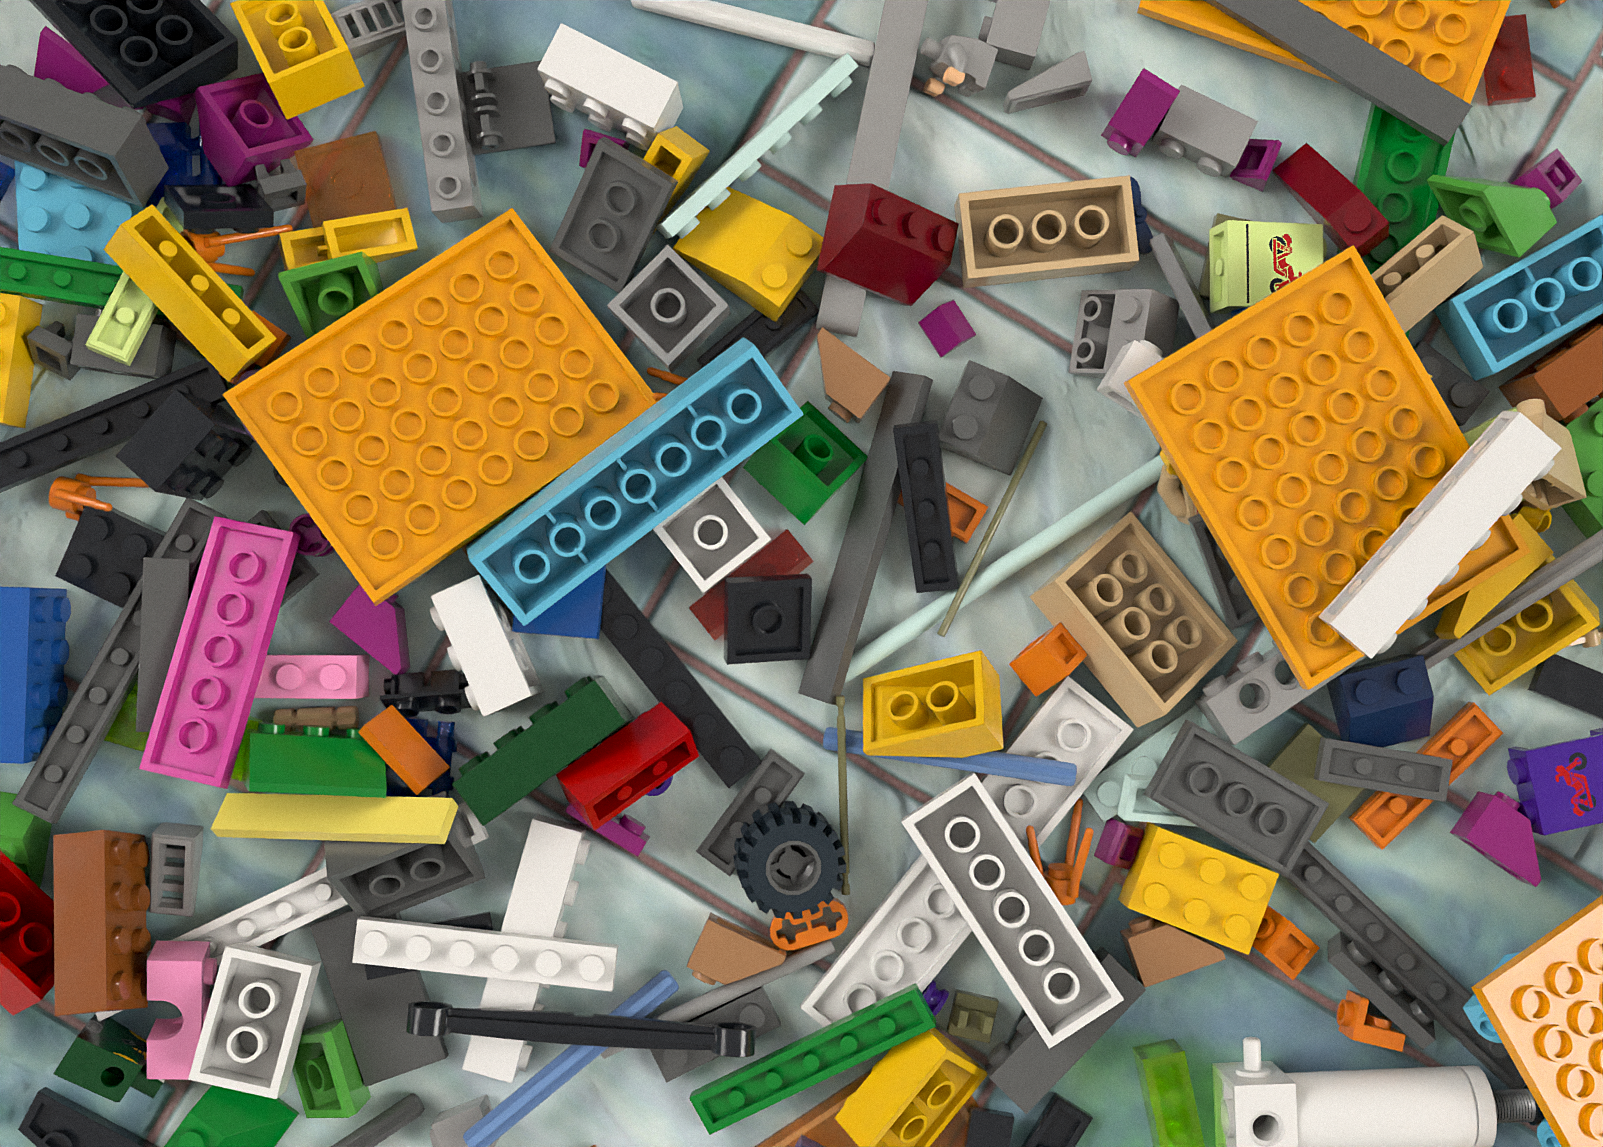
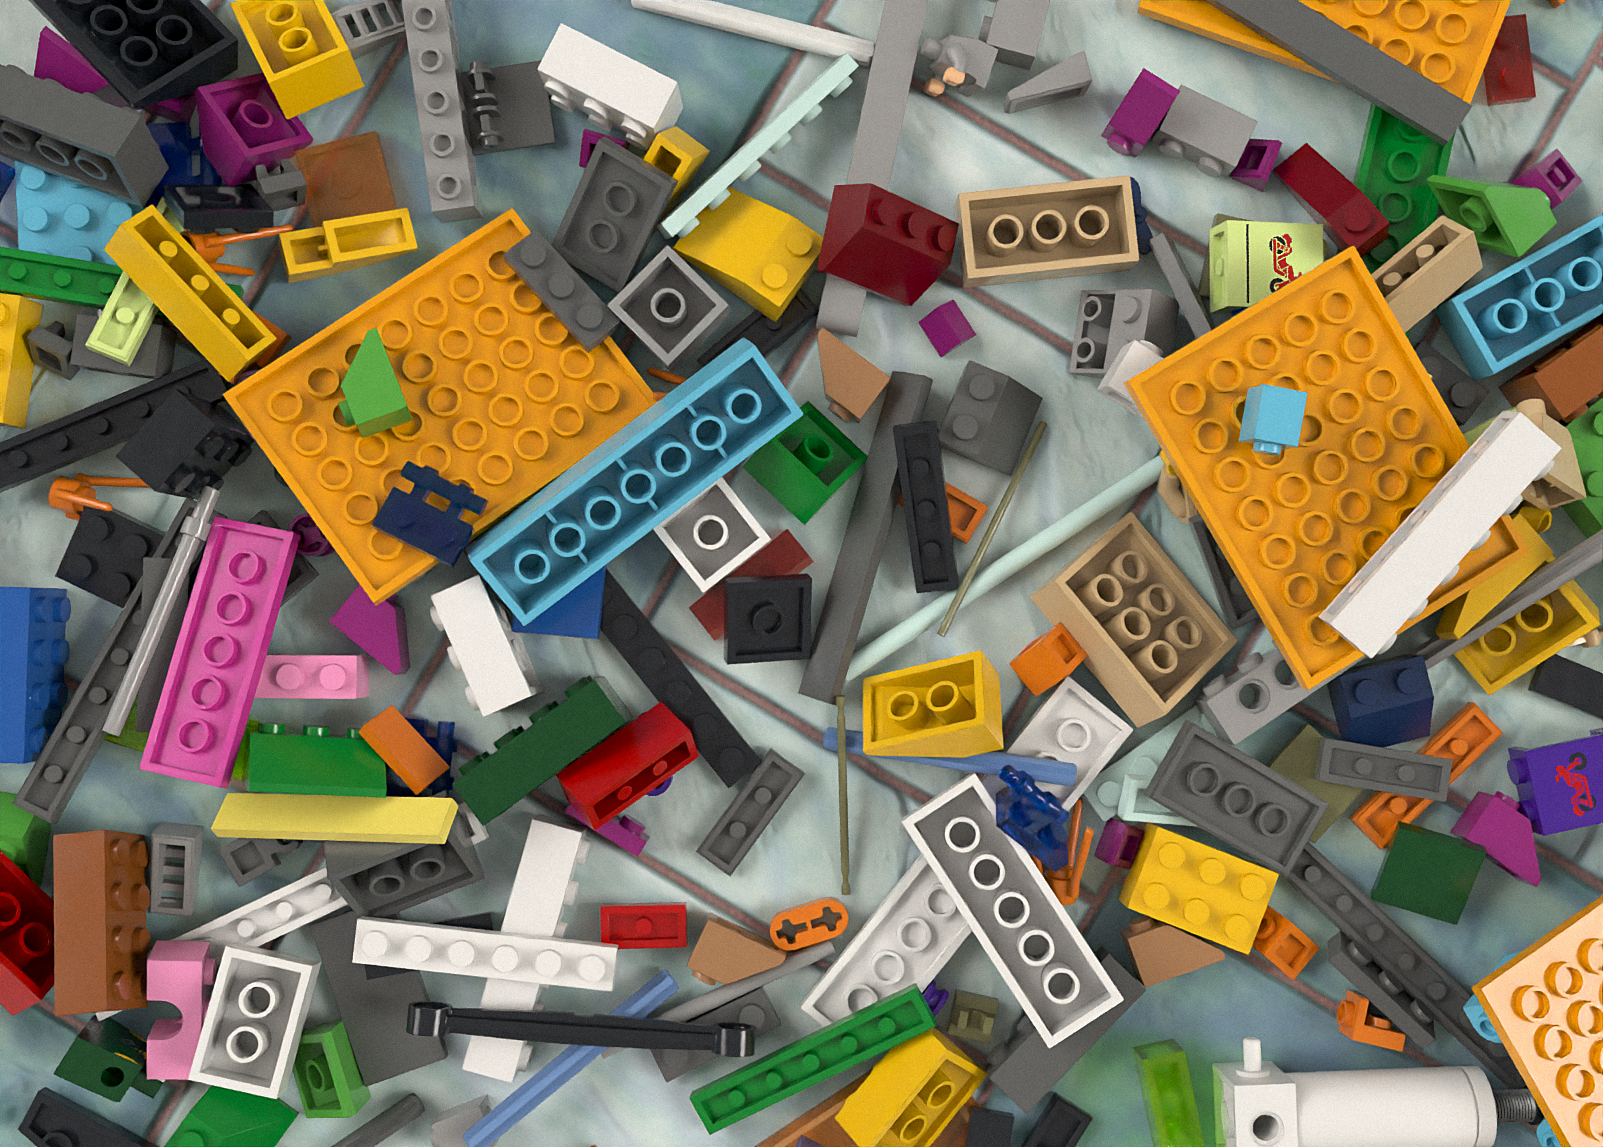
tan axle [273,706,359,731] -> none
bright green slope [278,251,384,339] -> none
black hinge [380,669,472,718] -> none
black wheel [733,801,846,919] -> none
none -> light grey bar [102,485,221,736]
none -> dark grey plate [219,838,303,887]
none -> bright green slope [338,328,413,438]
none -> clear blue plate [372,461,488,568]
none -> dark grey plate [503,229,621,353]
none -> red plate [600,902,688,949]
none -> clear blue plate [996,765,1069,872]
none -> medium azure brick [1239,384,1308,456]
none -> dark green tile [1371,821,1486,925]

